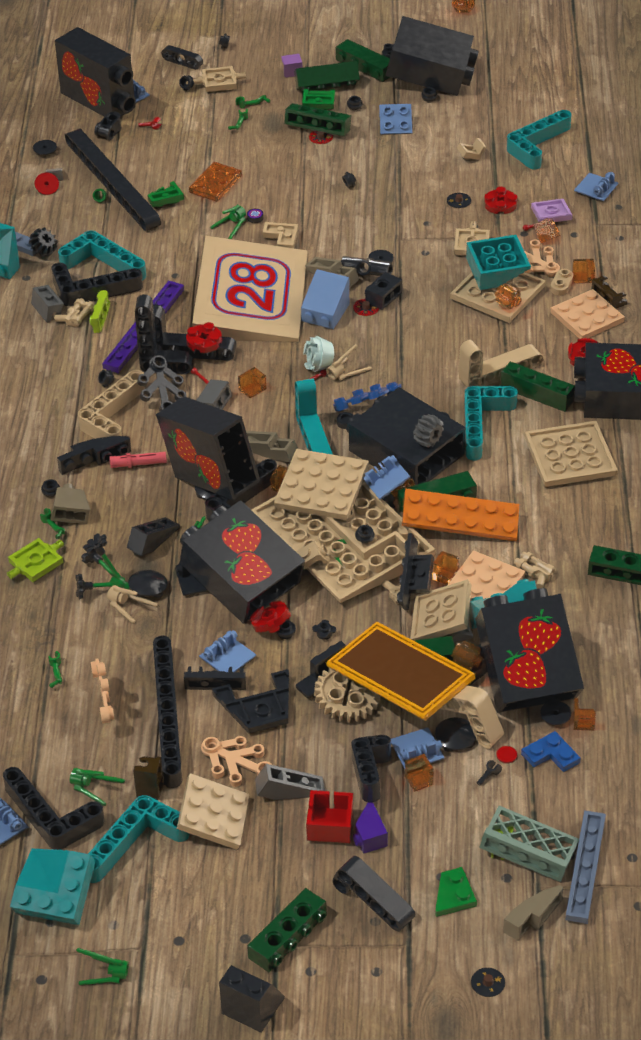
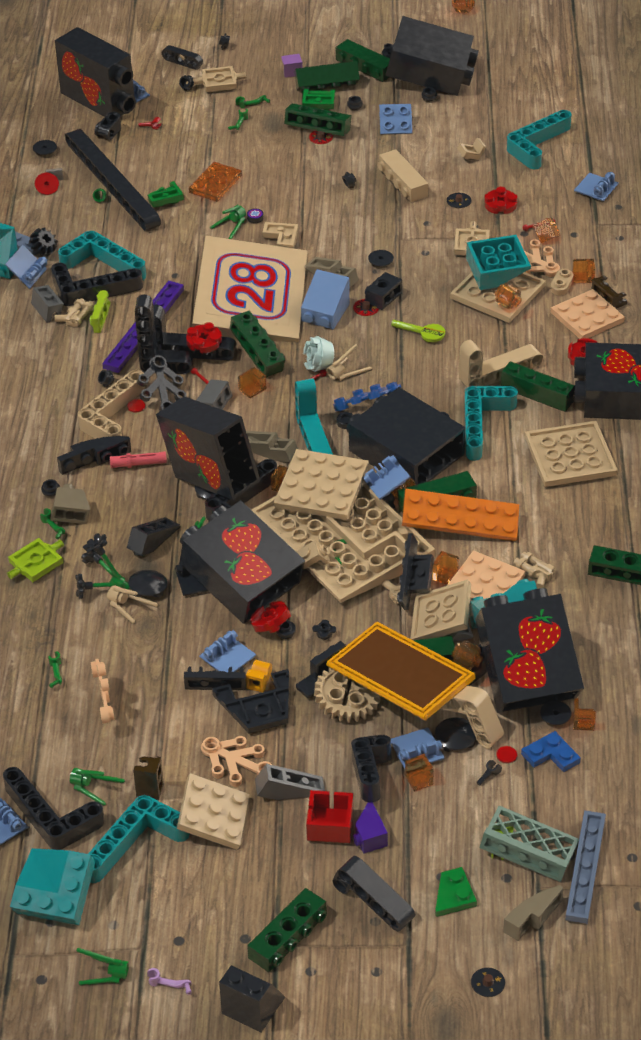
black beam [153,635,182,788] -> none
black piece [341,256,393,276] -> none
black plate [355,525,375,543] -> none
dark grey gear [413,414,444,447] -> none
lavender tile [531,199,572,224] -> none
none -> medium blue hinge [5,245,47,289]
none -> red piece [127,399,145,413]
none -> lavender piece [147,968,192,995]
none -> dark green brick [229,310,285,378]
none -> light orange leg [246,660,272,693]
none -> tan brick [378,149,428,202]
none -> lime piece [391,320,445,342]

